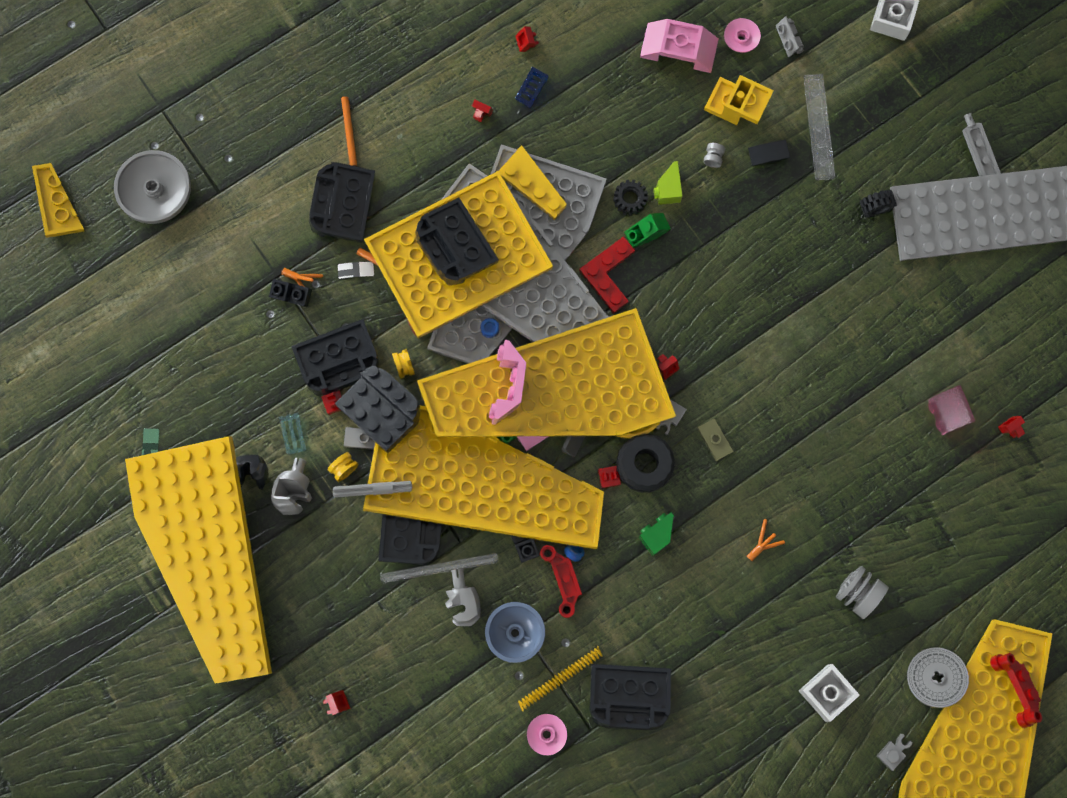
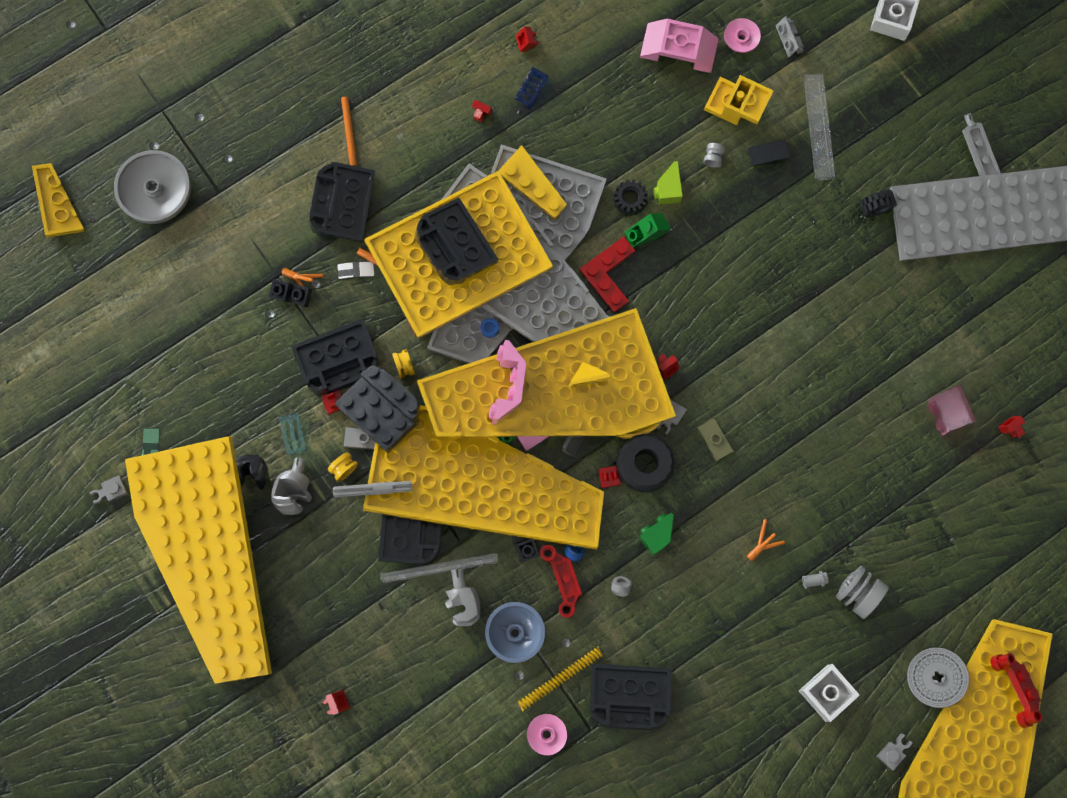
none -> light grey plate [89,475,128,505]
none -> yellow slope [569,362,610,388]
none -> light grey tile [611,576,632,597]
none -> light grey pin [802,571,828,588]

